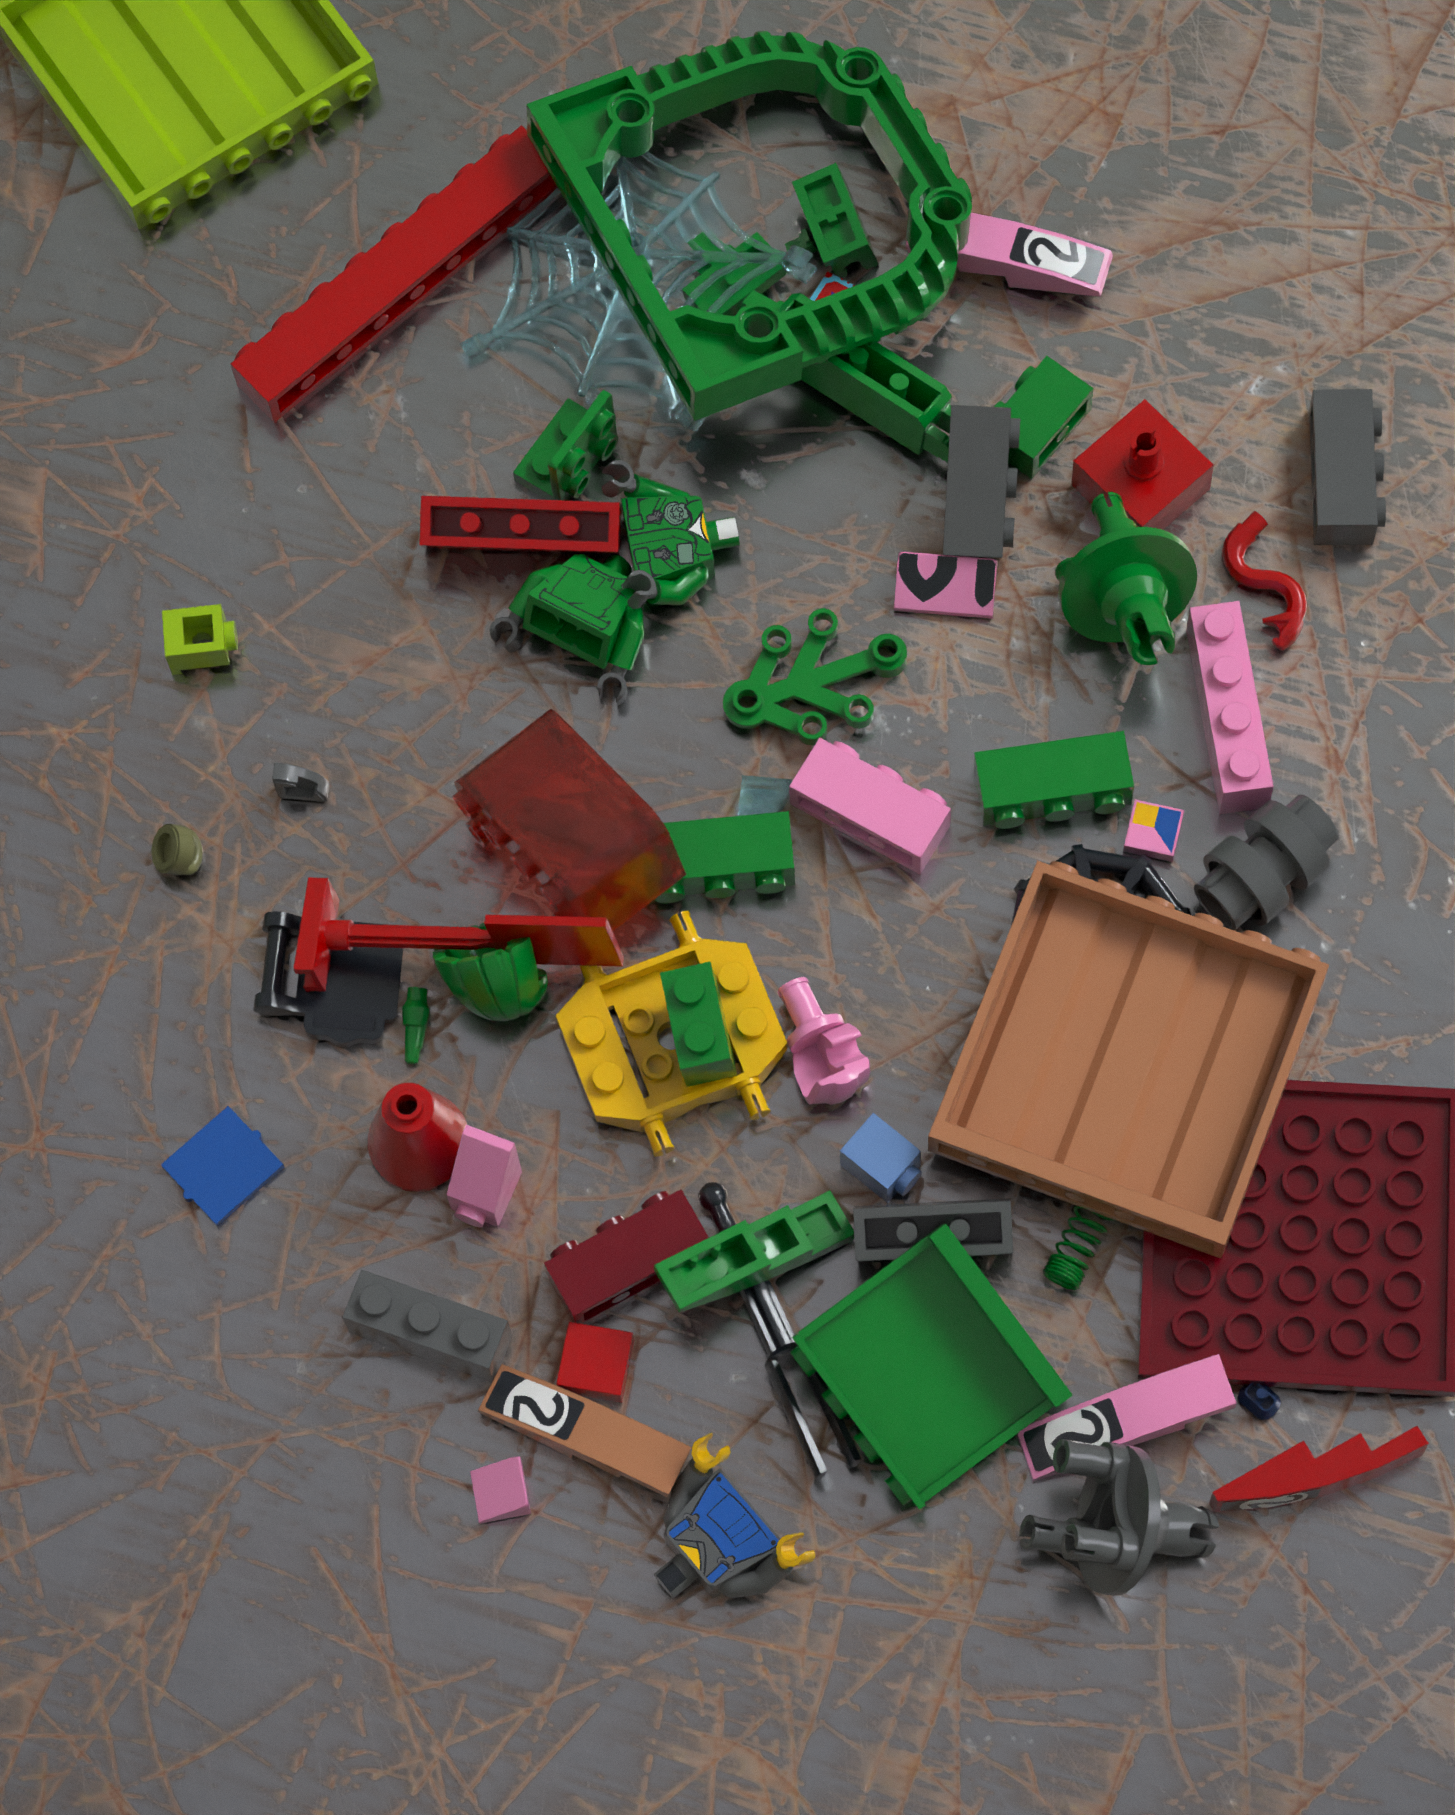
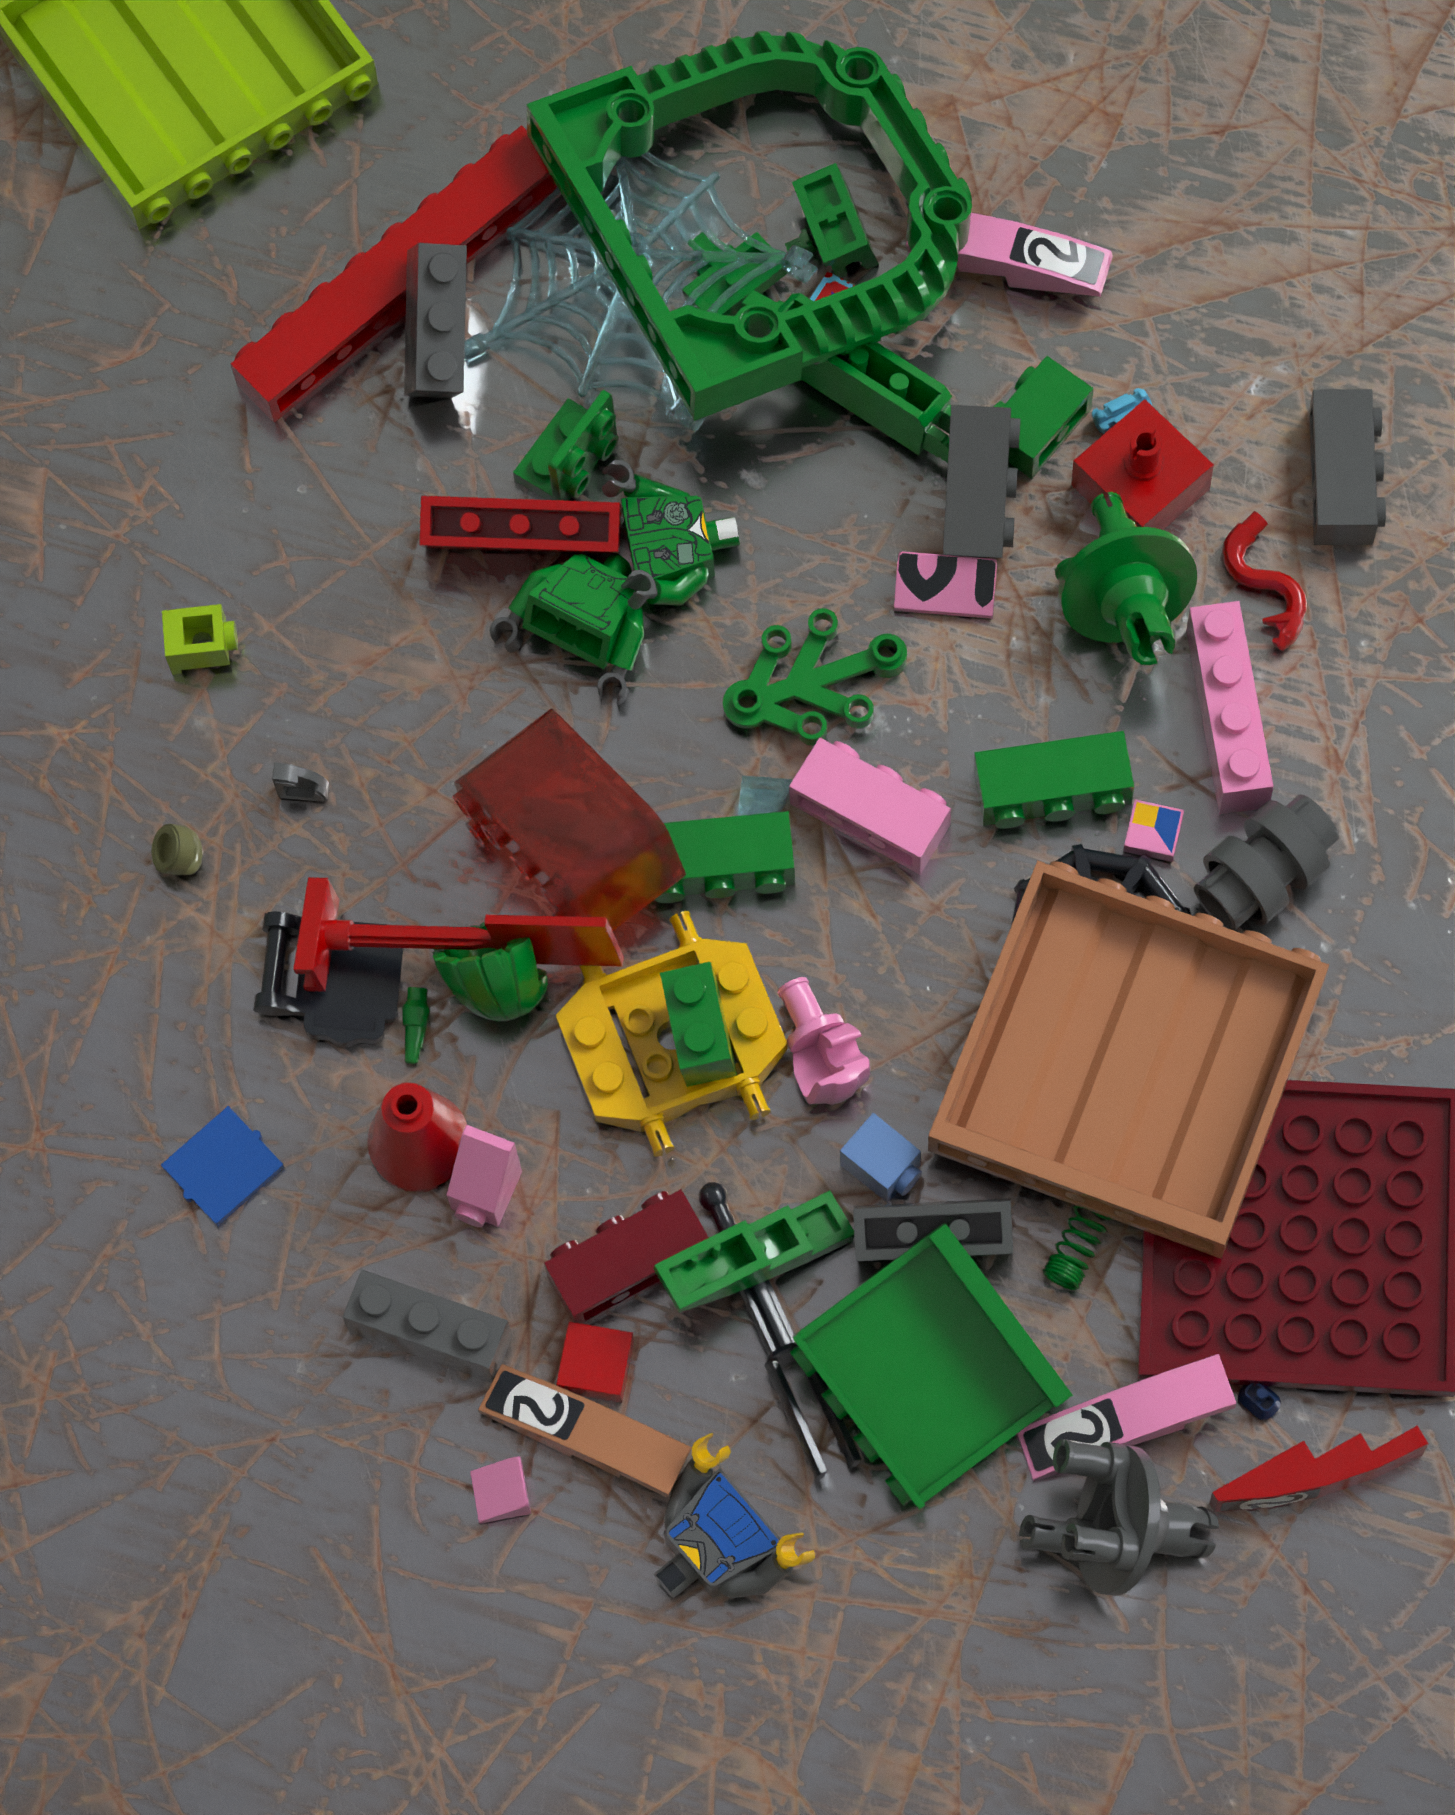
none -> dark grey brick [404,243,467,399]
none -> medium azure piece [1091,388,1152,434]

